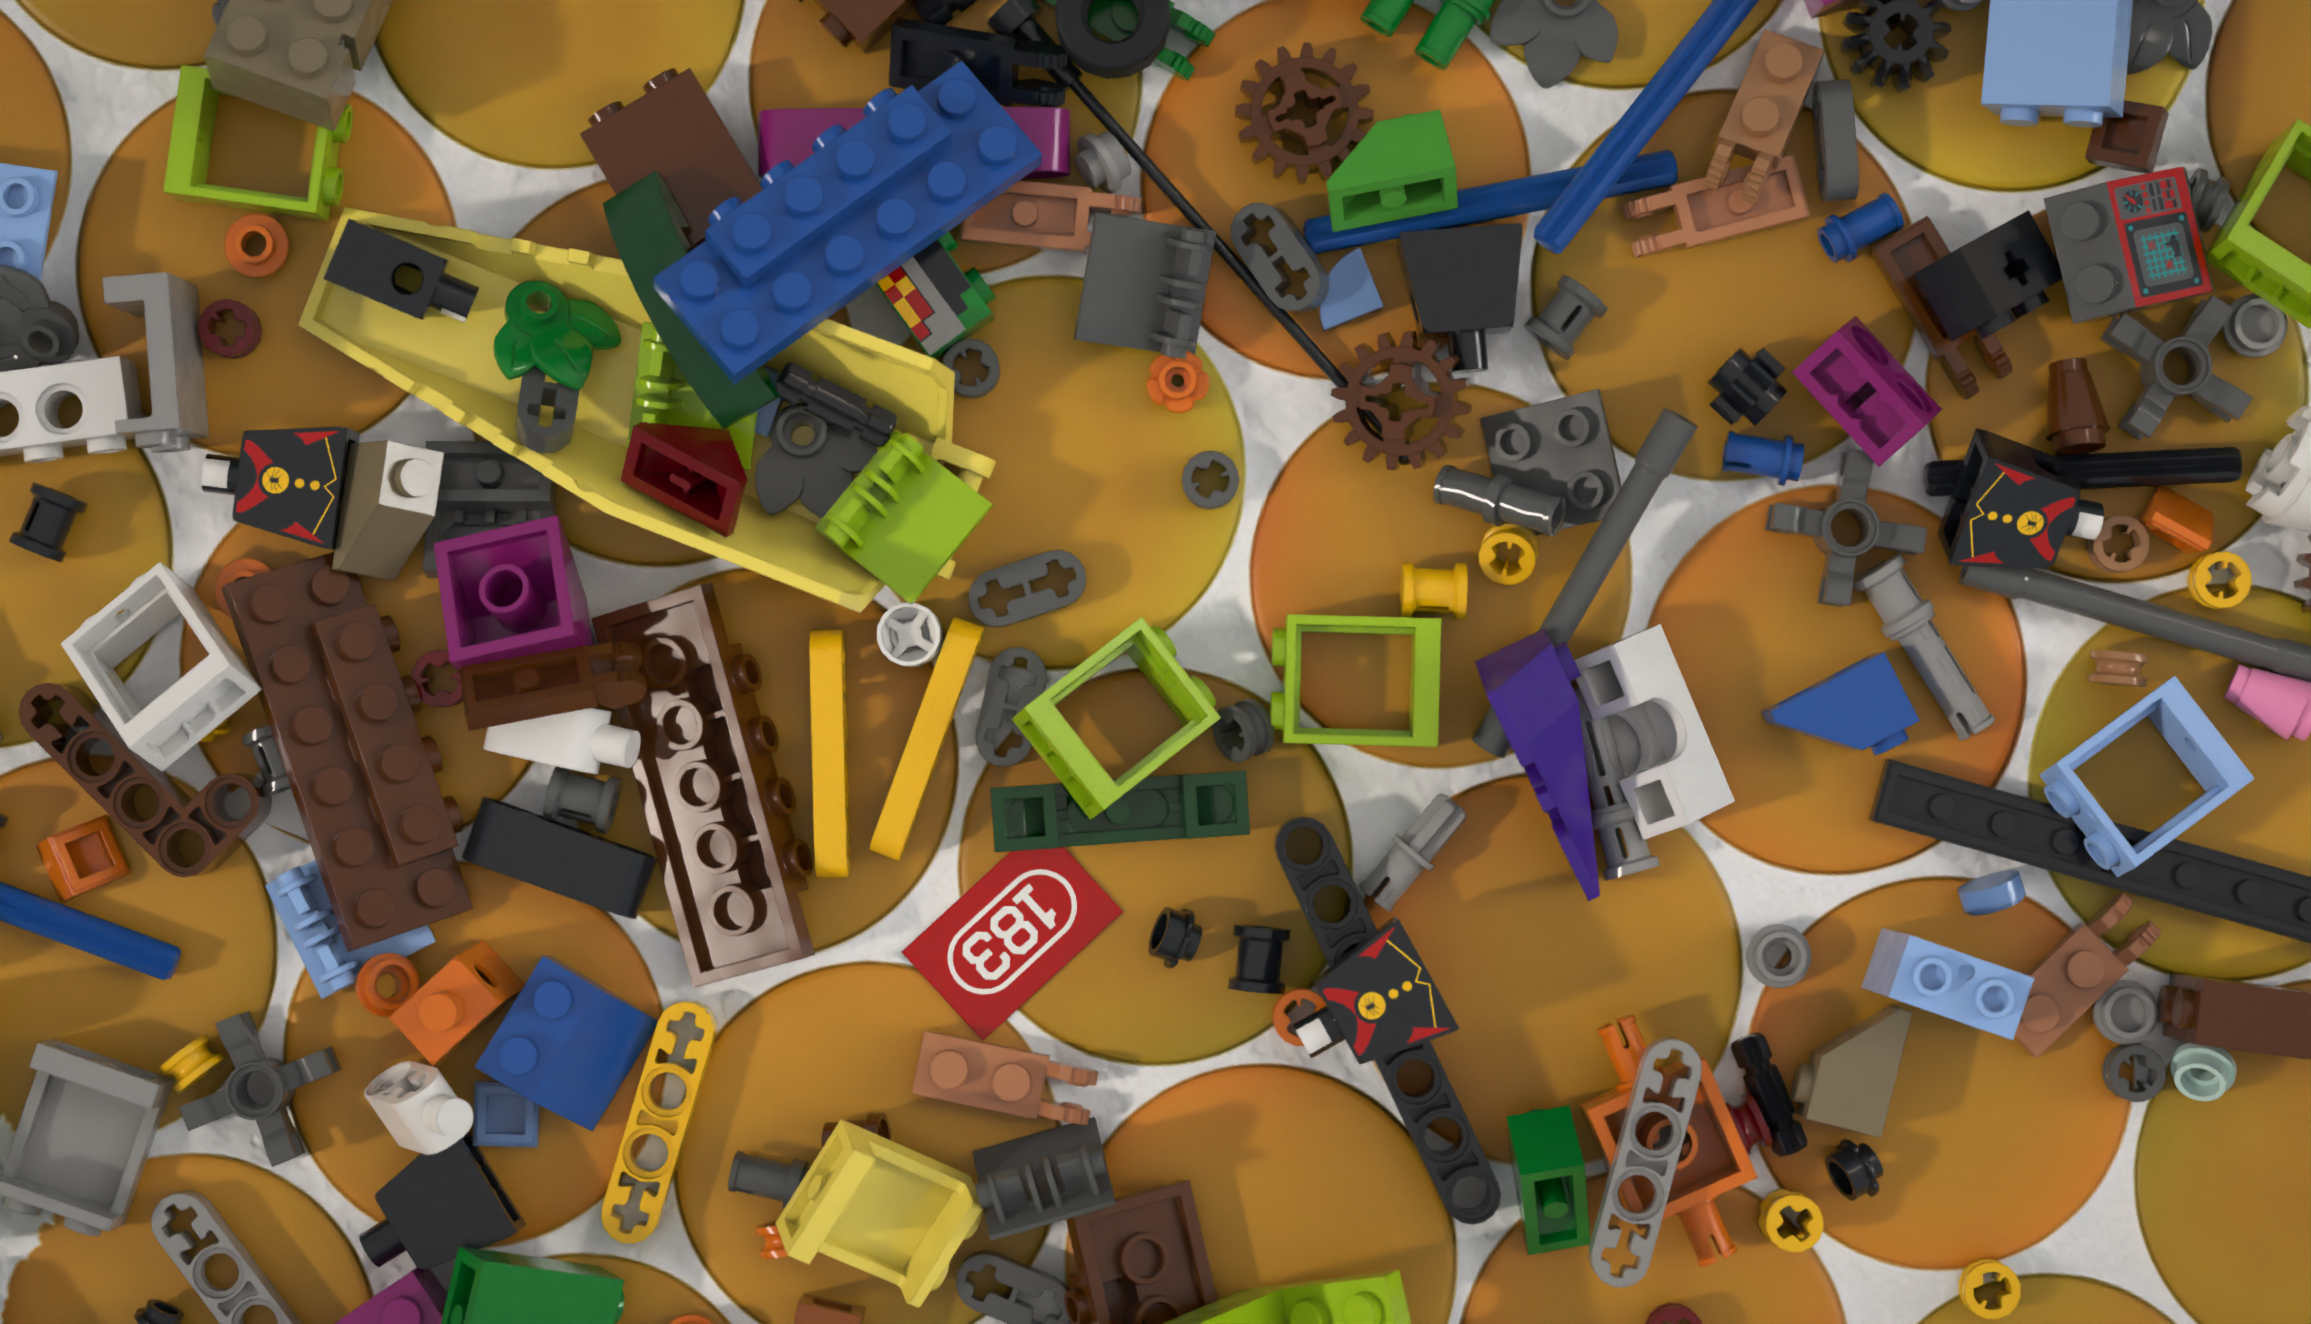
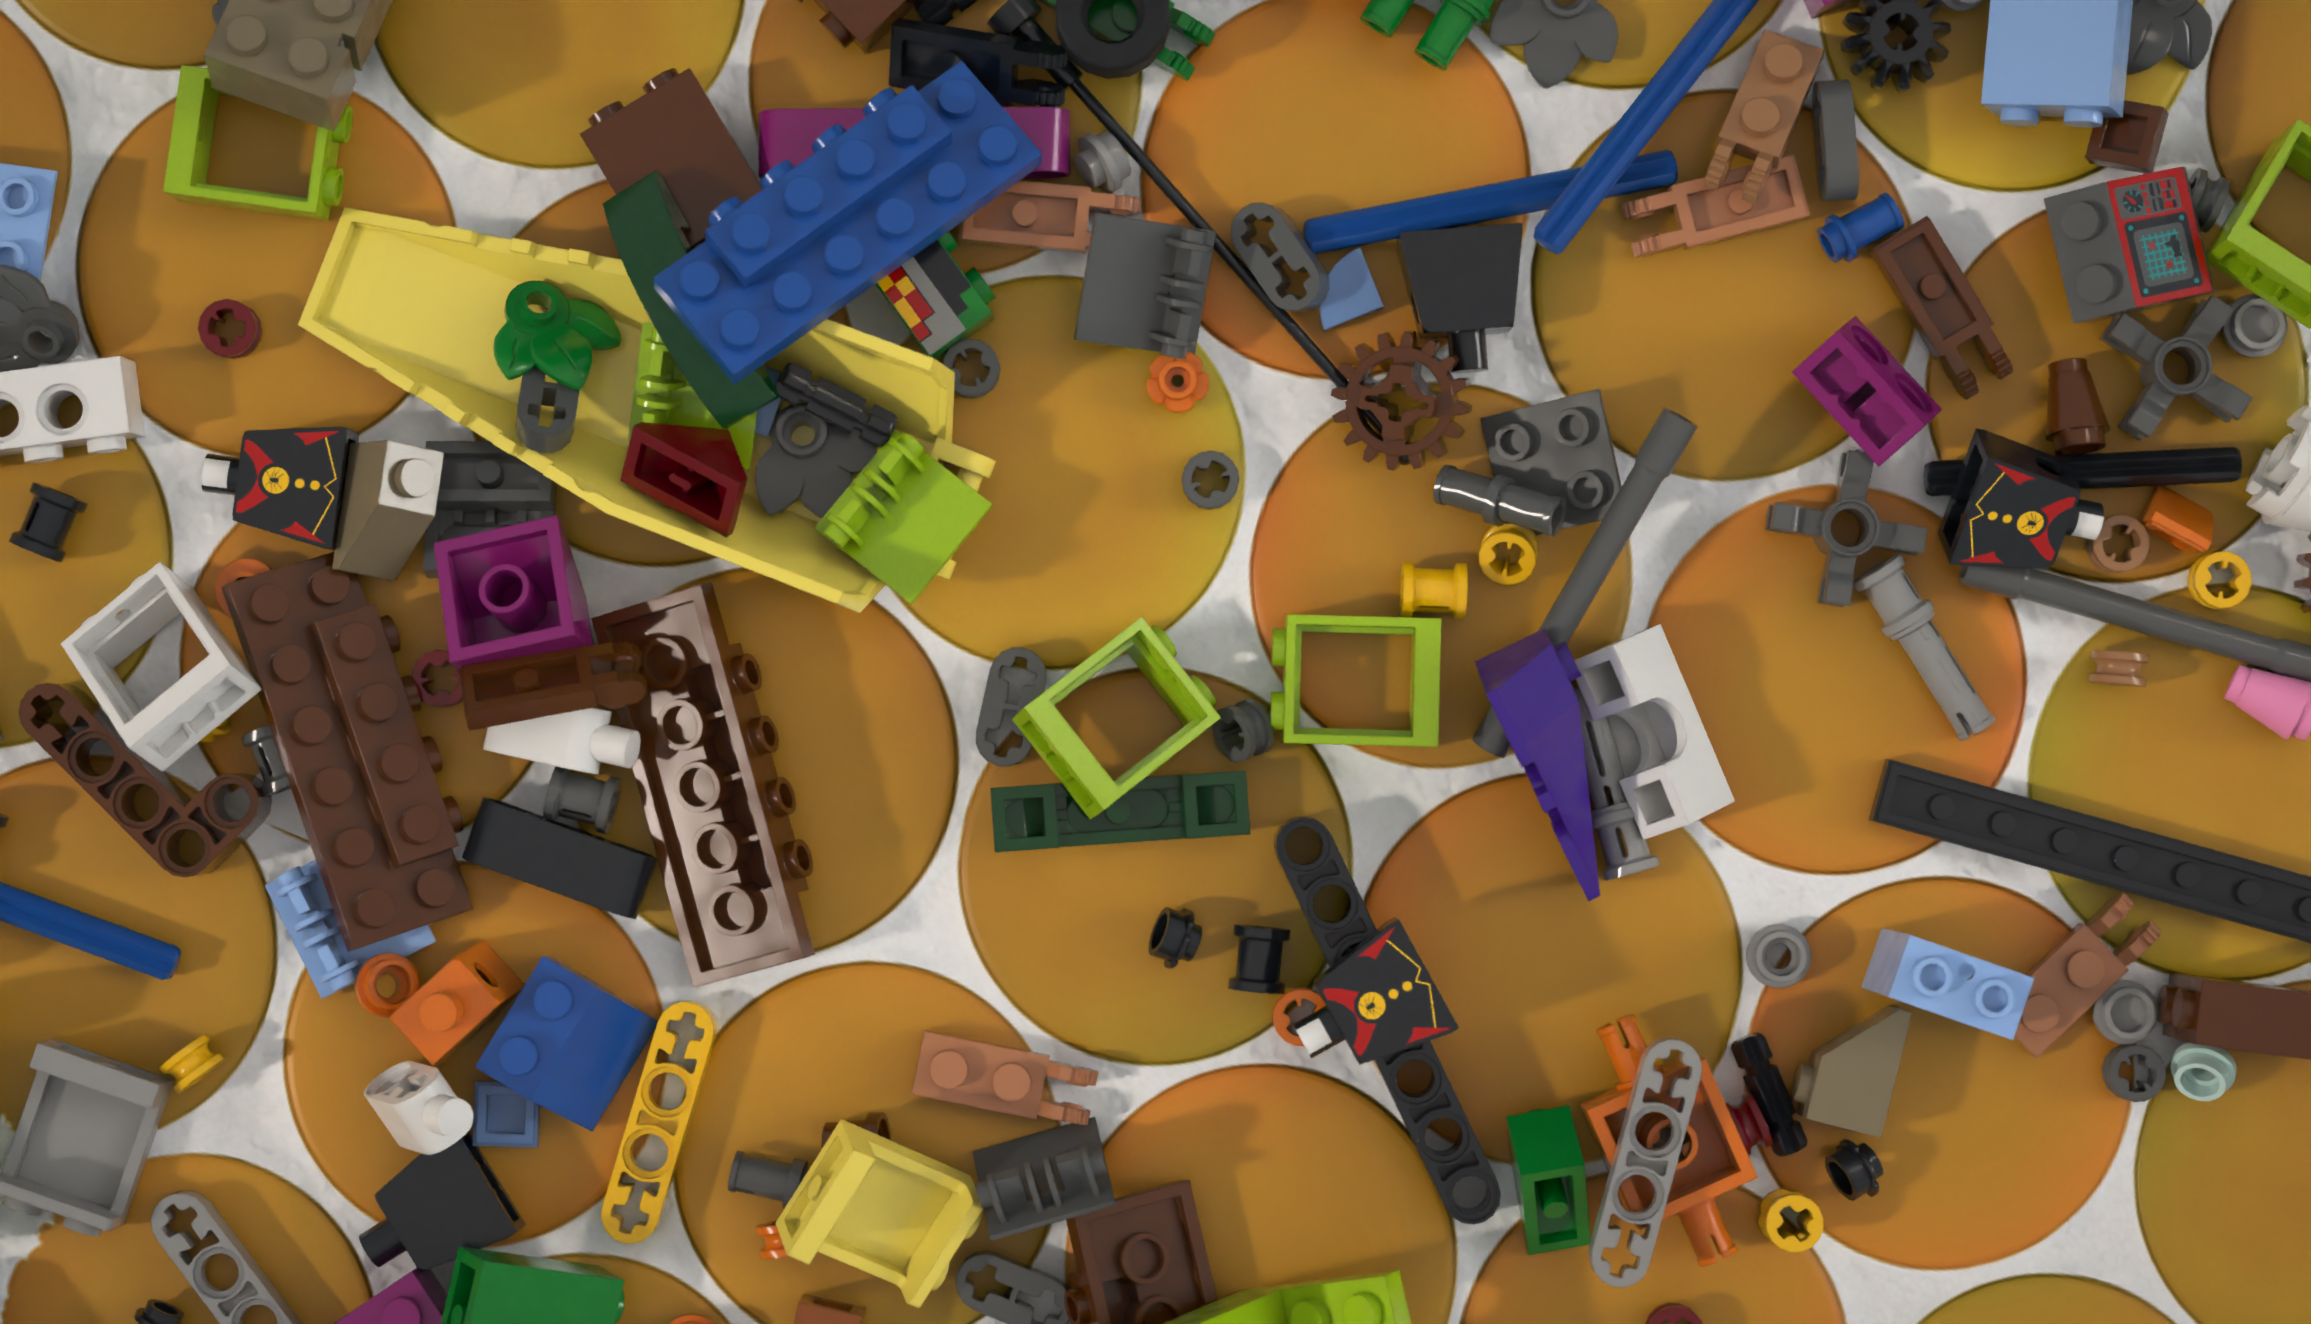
orange slope [37,815,131,903] -> none
light grey panel [102,272,209,453] -> none
dark grey pin [179,1011,342,1167] -> none
orange plate [224,214,290,278] -> none
black torso [323,219,479,323] -> none
yellow beam [809,629,851,879] -> none
yellow beam [869,617,985,861] -> none
white wheel [877,602,943,667] -> none
red sticker [902,847,1123,1041] -> none
dark grey beam [968,550,1087,628] -> none
reddish brown gear [1235,42,1374,185] -> none
bright green slope [1326,109,1458,232] -> none
light grey axle [1359,793,1467,912] -> none
dark grey bush [1524,275,1608,360] -> none
black gear [1707,347,1787,426] -> none
blue pin [1721,430,1805,486] -> none
blue slope [1761,652,1920,756] -> none
black brick [1914,210,2062,342] -> none
medium blue tile [1957,870,2026,916] -> none
yellow bush [1958,1259,2021,1319] -> none
light blue window [2039,676,2255,878] -> none

